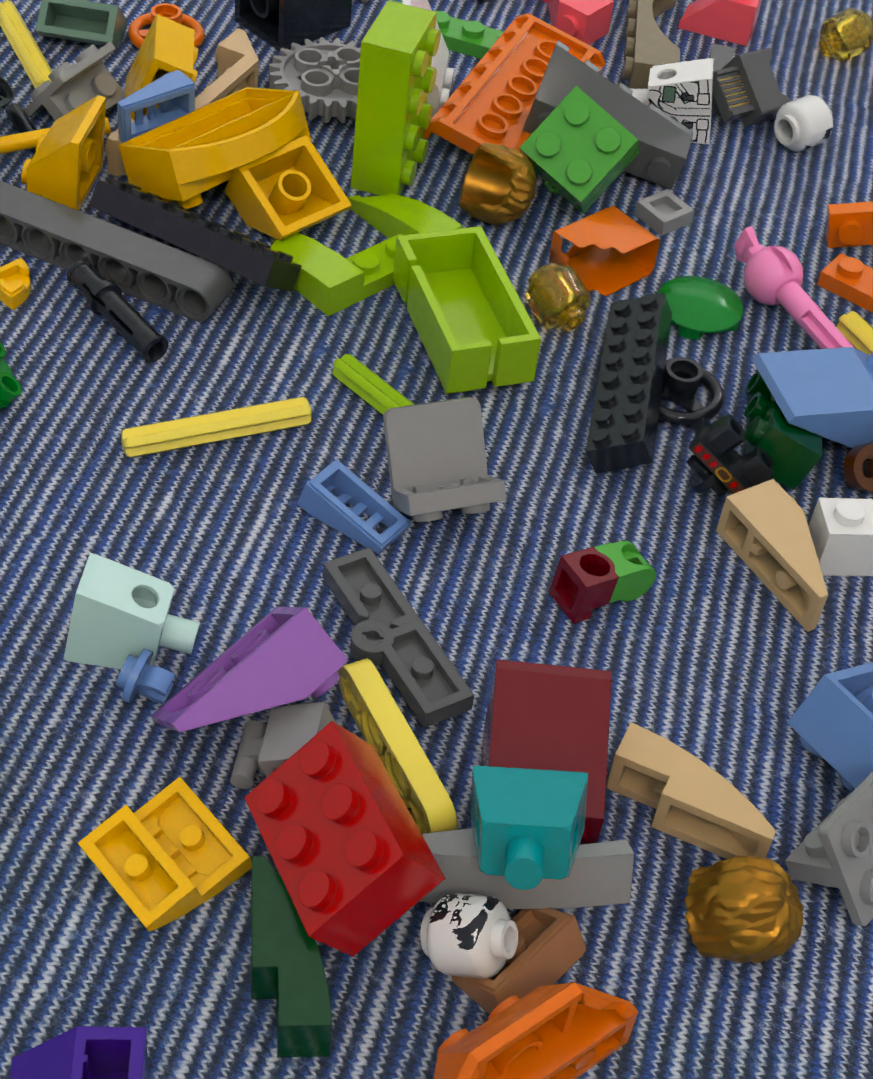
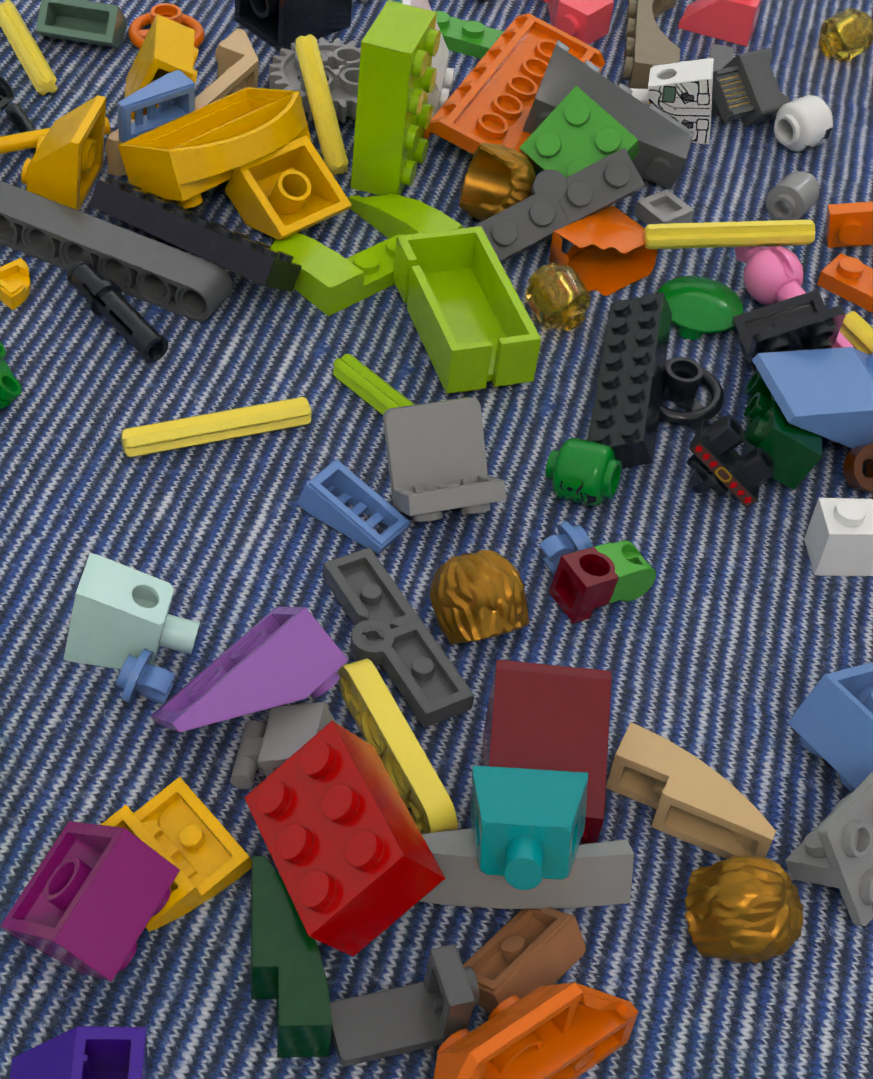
light grey bracket [24,42,125,120] -> none
white head [420,893,518,979] -> none
tan slope [716,479,828,632] -> none
none -> magenta slope [0,821,180,982]
none -> light yellow axle [295,34,349,176]
none -> dark grey bracket [330,944,480,1066]
none -> pearl gold hair [429,550,530,645]
none -> dark grey hinge [475,148,645,263]
none -> medium blue plate [539,521,593,576]
none -> green head [545,438,622,507]
none -> light yellow axle [643,219,816,249]
none -> black bracket [732,289,845,371]
none -> light grey brick [766,171,819,220]

